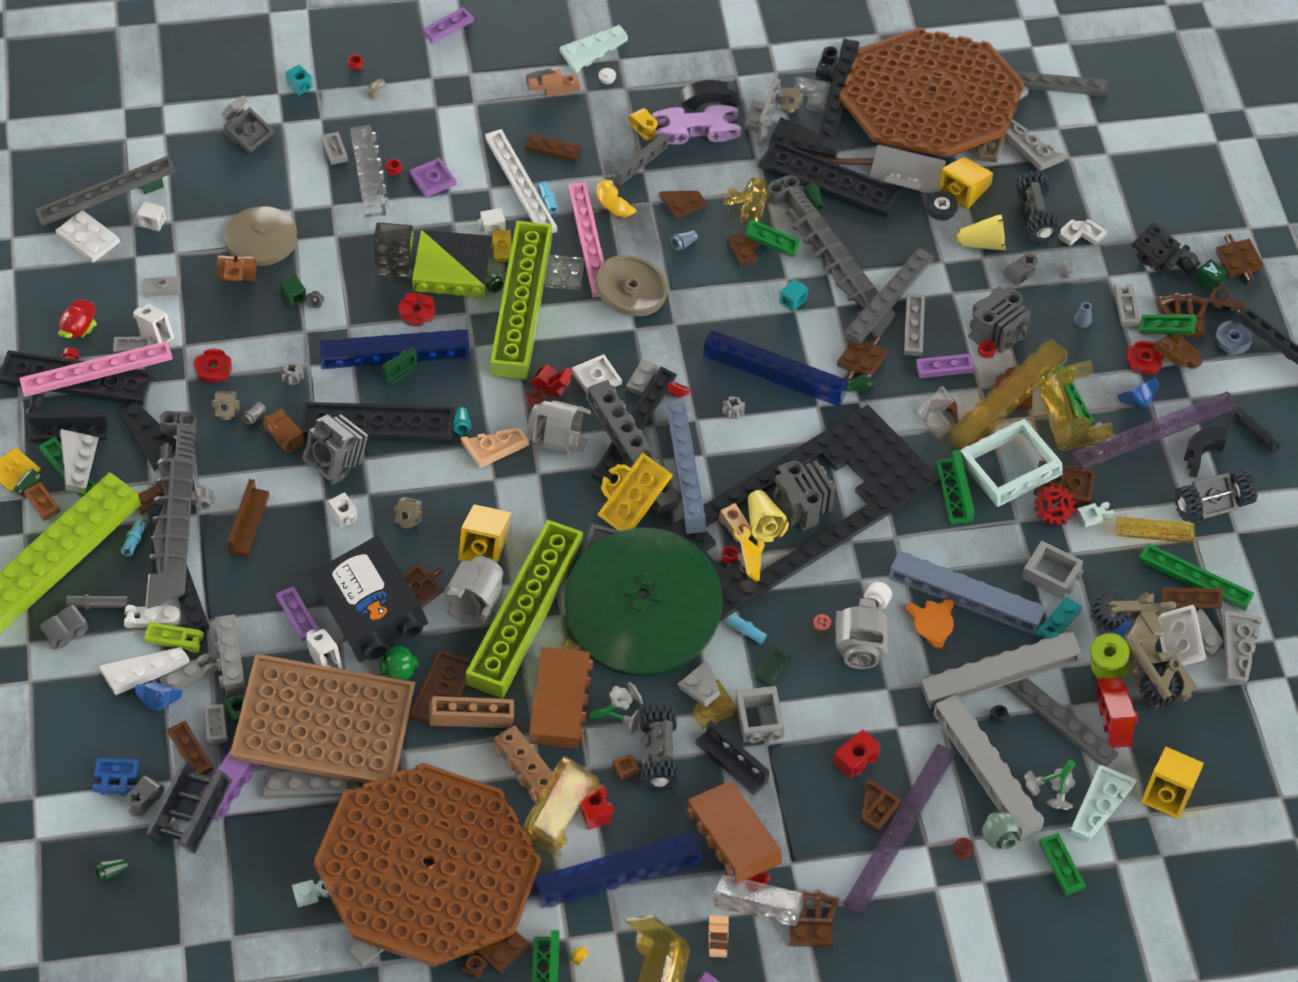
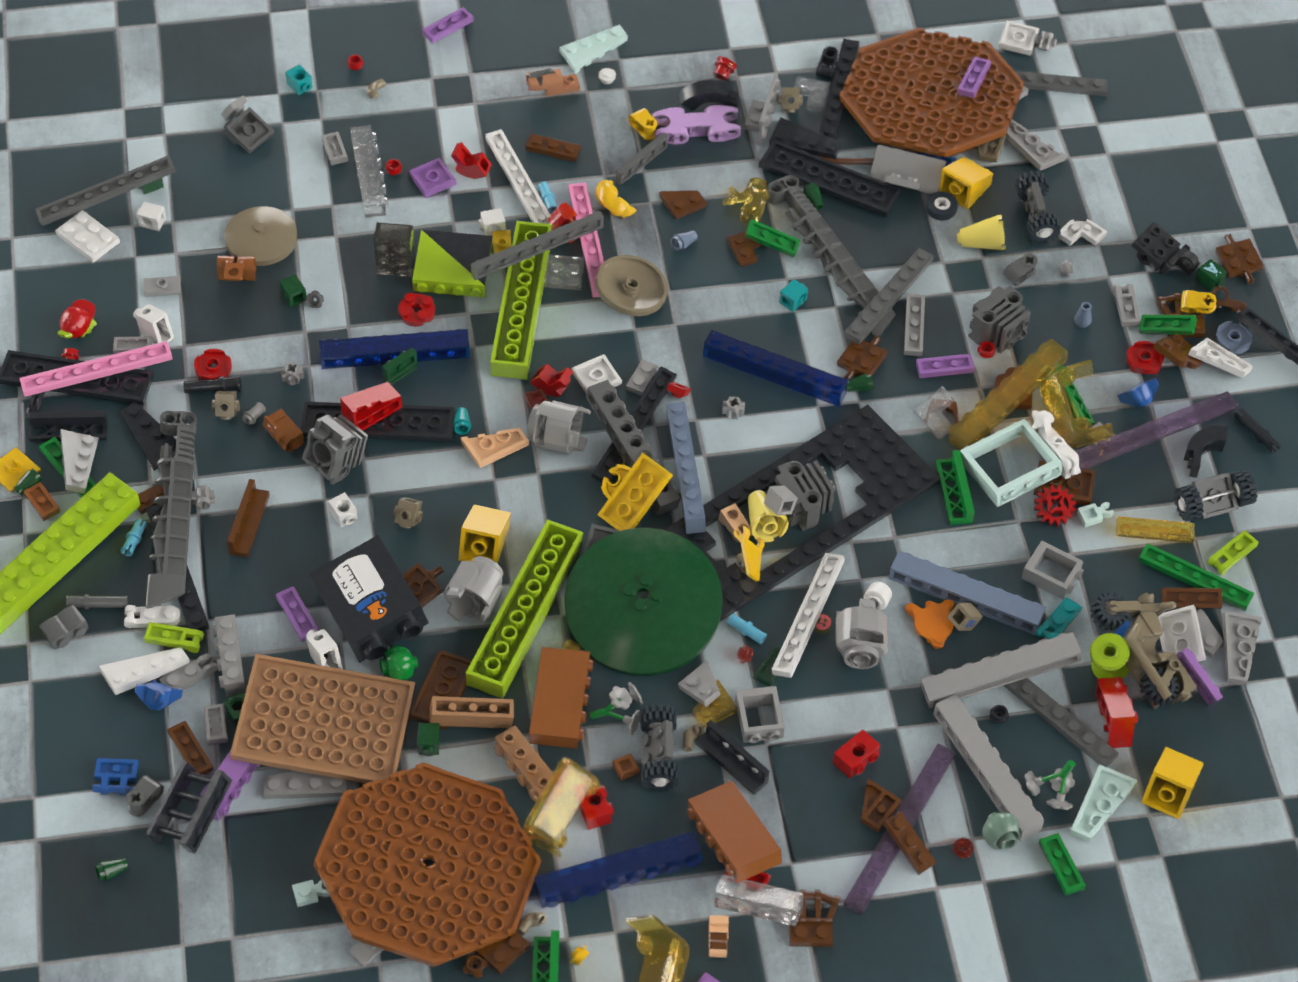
dark green cone [485,270,503,293] -> none
red plate [721,546,739,564] -> none
none -> black pin [183,375,242,393]
none -> red wedge [340,382,402,431]
none -> dark green brick [418,723,440,756]
none -> red brick [451,142,492,179]
none -> dark grey plate [471,211,603,280]
none -> dark tan arm [517,912,547,935]
none -> red brick [548,202,578,243]
none -> dark tan arm [683,724,704,752]
none -> red piece [713,56,737,81]
none -> clear red plate [737,644,753,664]
none -> light grey brick [764,485,797,515]
none -> white plate [772,553,845,678]
none -> reddish brown plate [883,811,937,875]
none -> dark tan brick [947,603,983,631]
none -> medium lavender plate [957,57,991,98]
none -> white plate [998,21,1039,56]
none -> white animal [1032,410,1081,479]
none -> light grey gear [1035,31,1057,51]
none -> medium lavender plate [1176,647,1223,706]
none -> yellow piece [1180,290,1216,314]
none -> white wing [1188,338,1253,378]
none -> lime plate [1207,530,1259,576]

